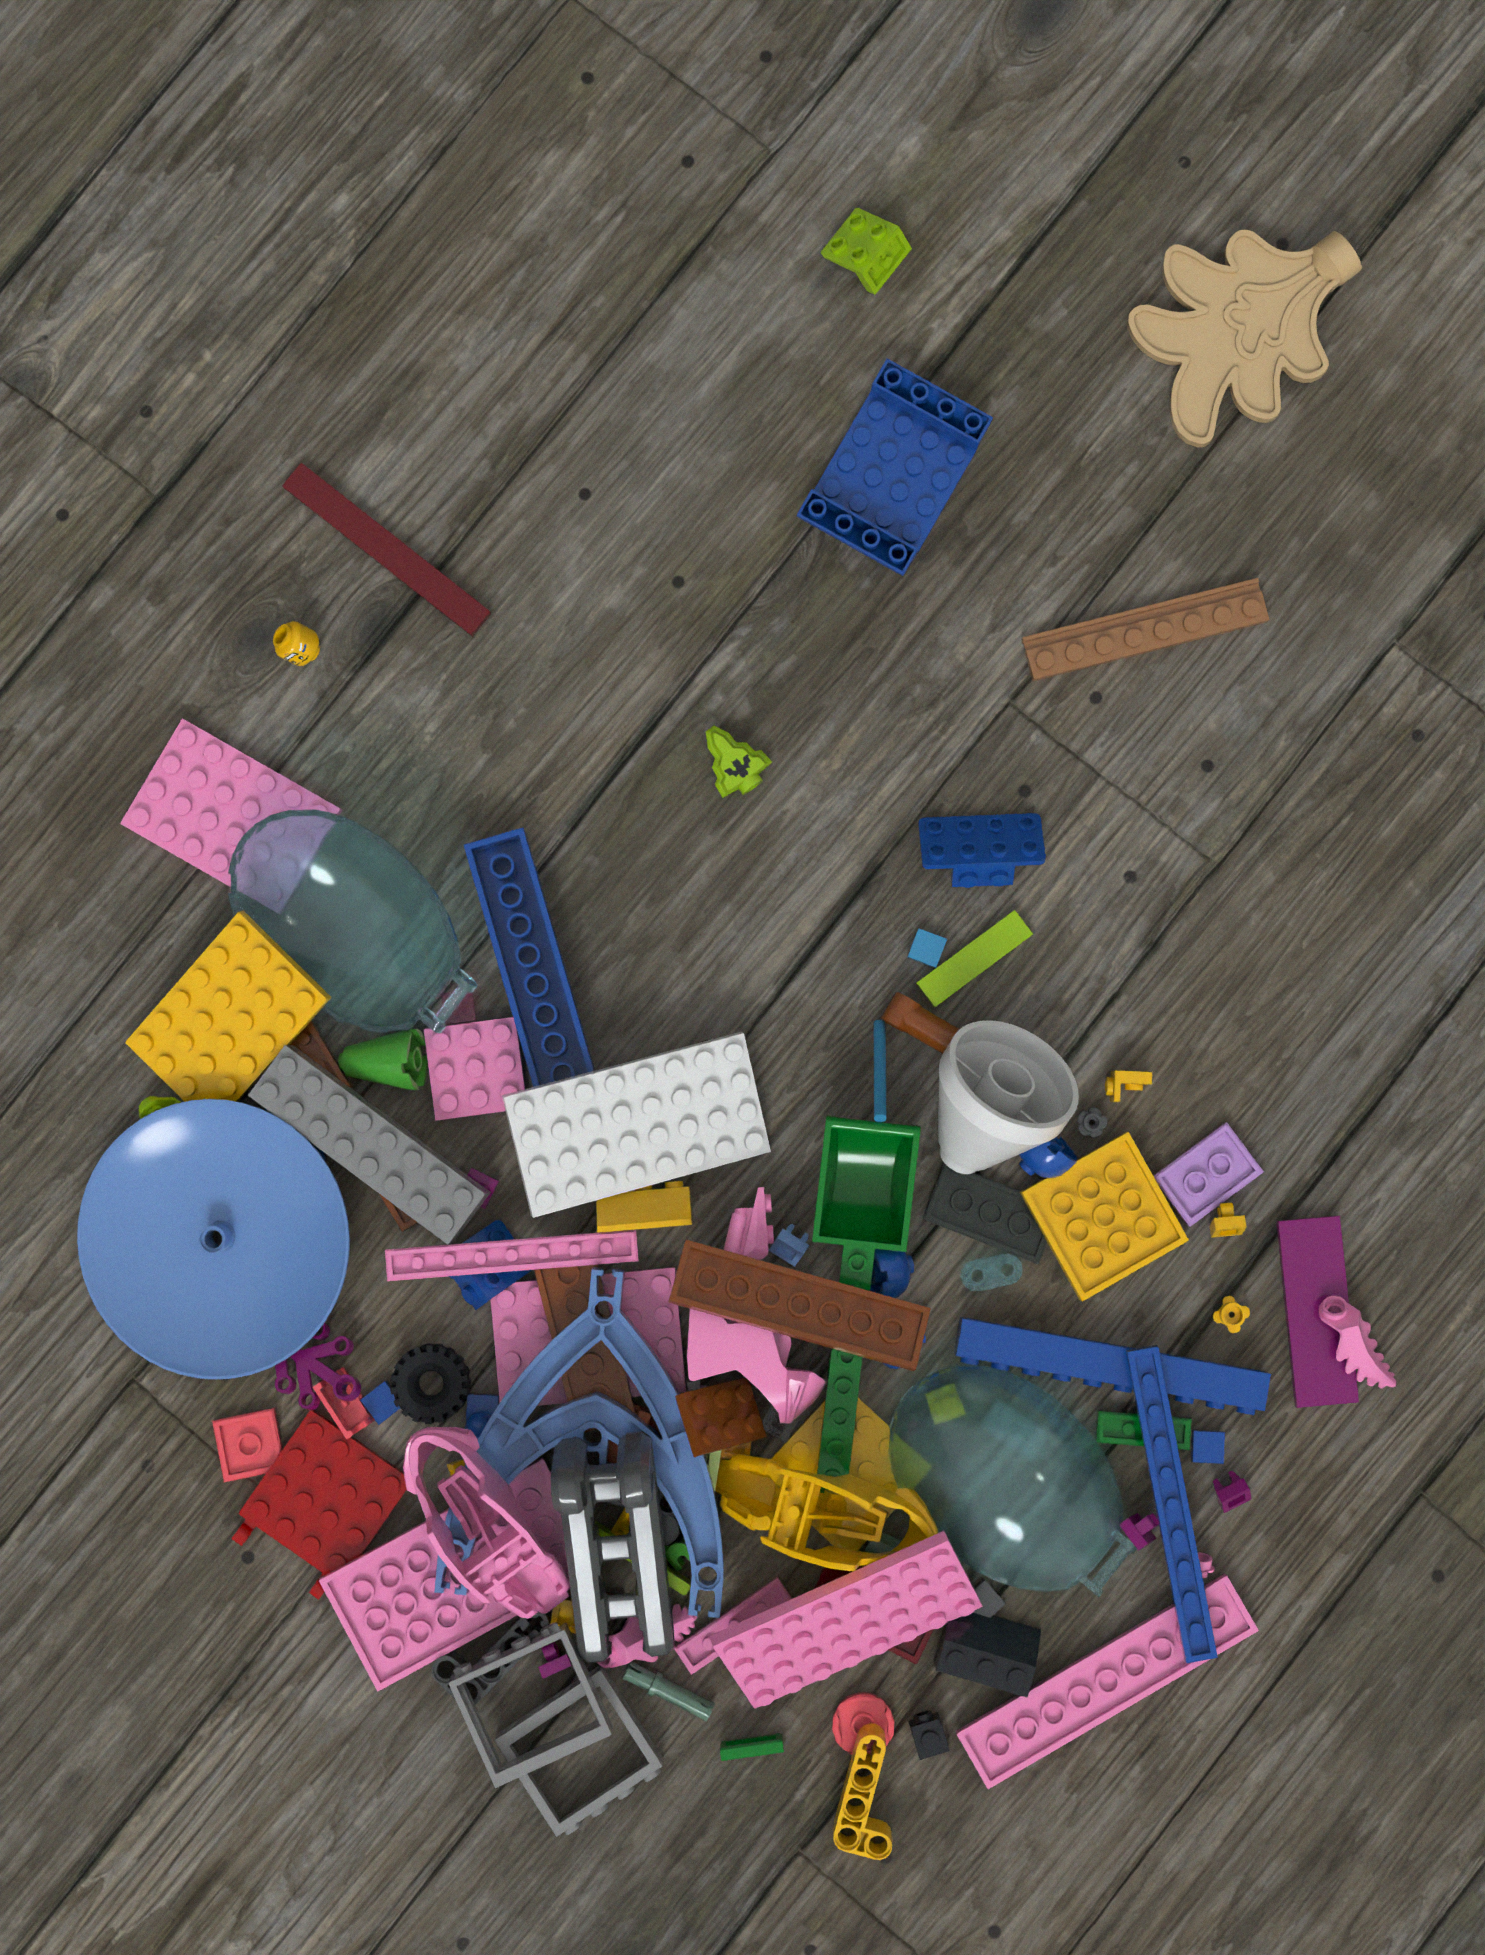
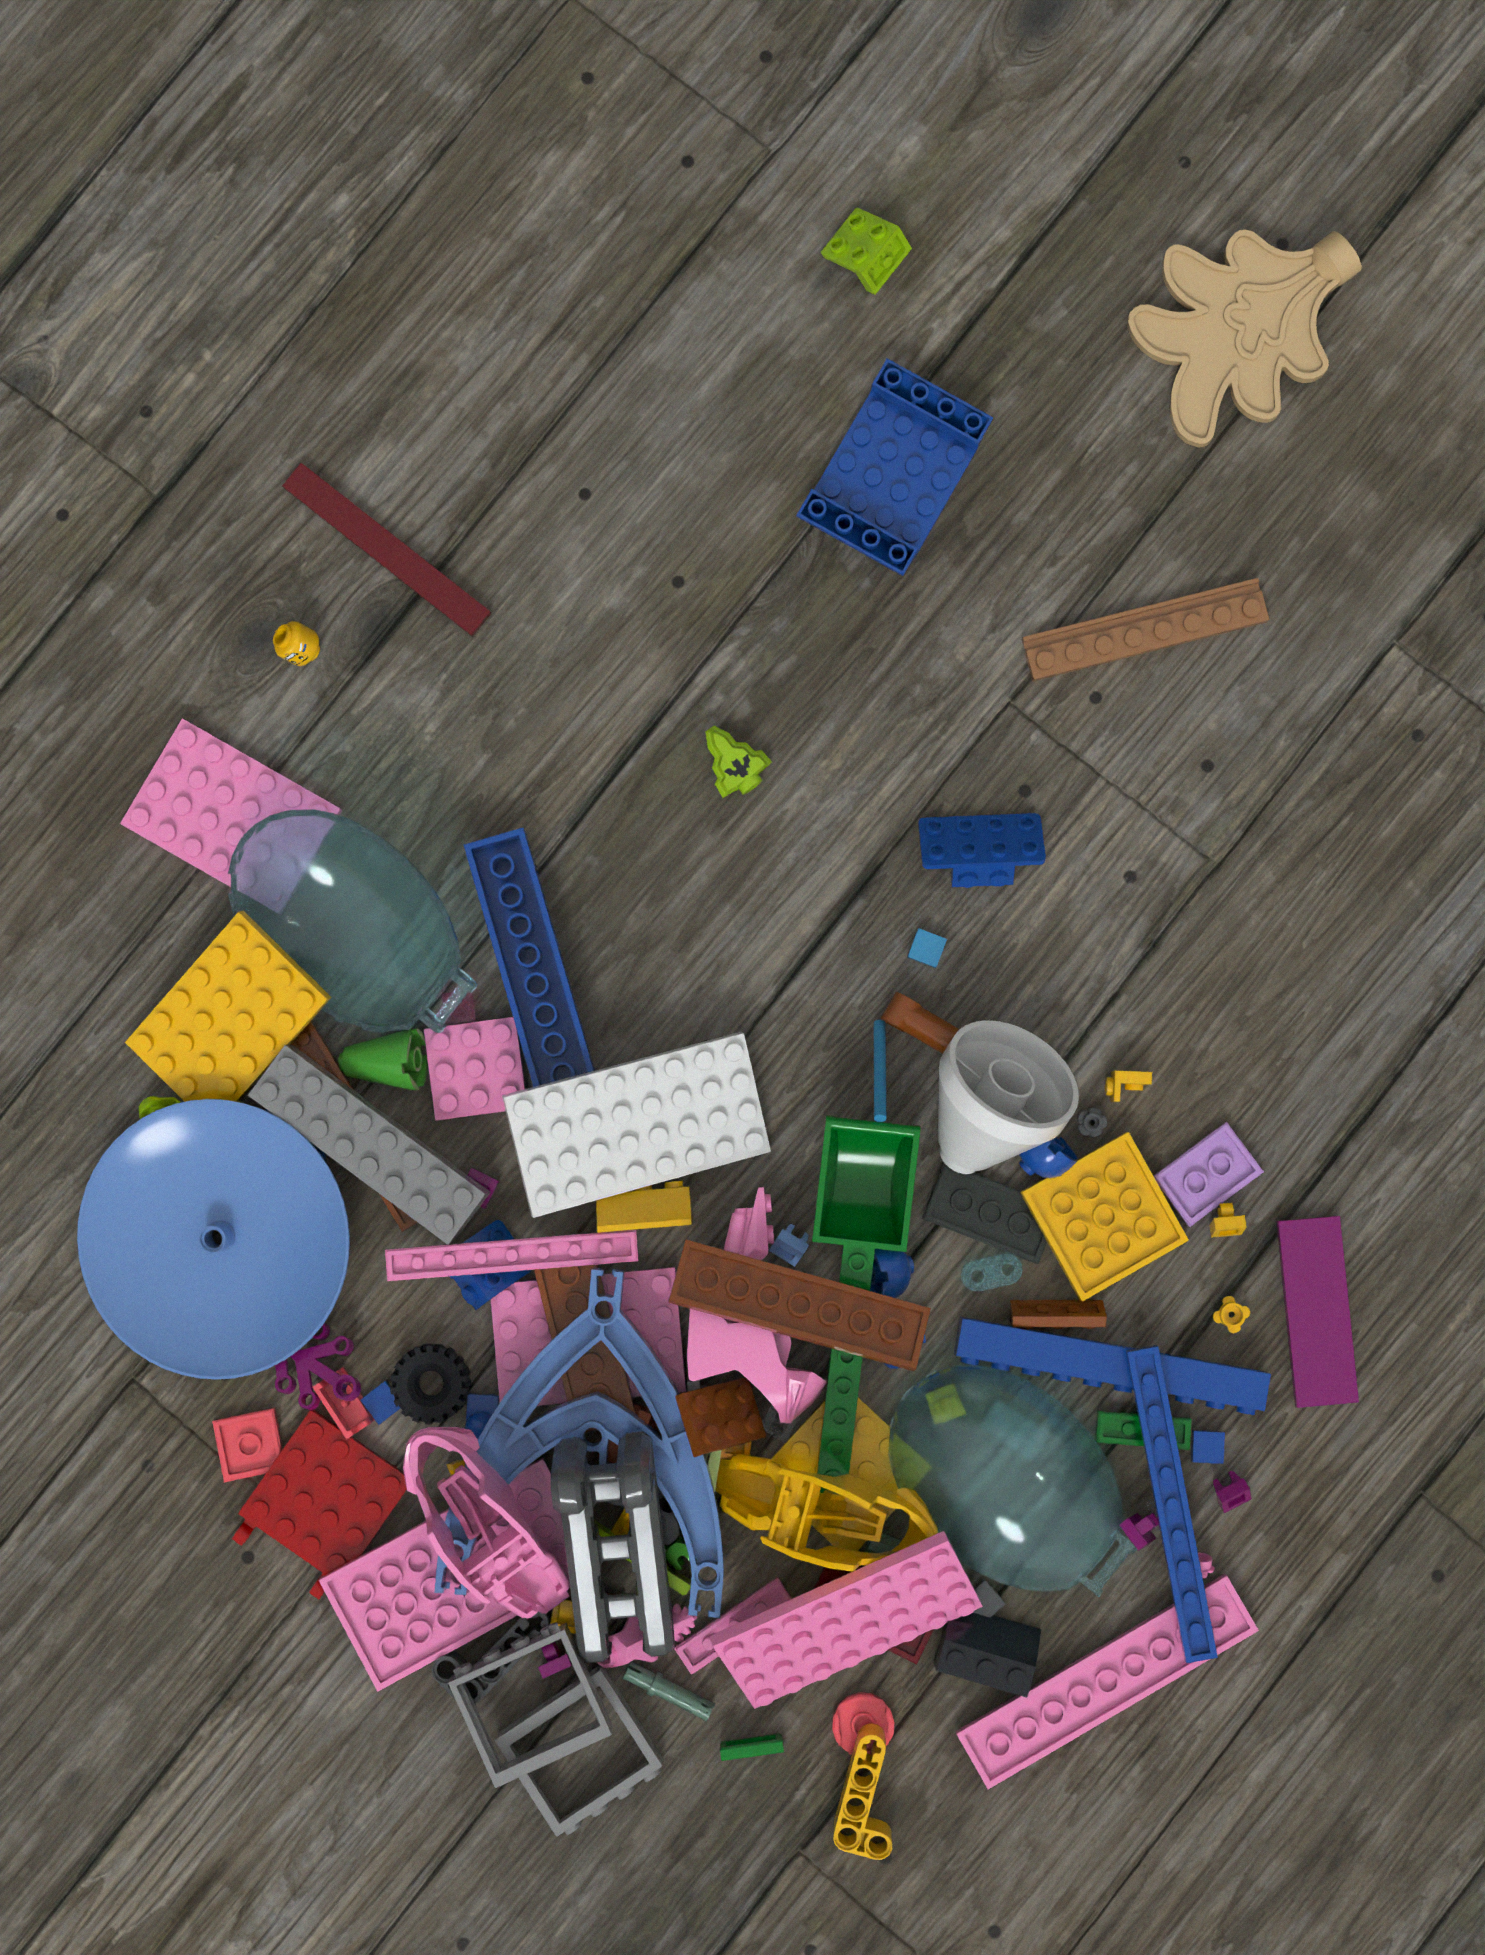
black bracket [908,1710,950,1760] -> none
lime tile [916,910,1033,1008] -> none
bright pink plant [1319,1296,1396,1388] -> none
none -> dark orange plate [1010,1300,1107,1329]

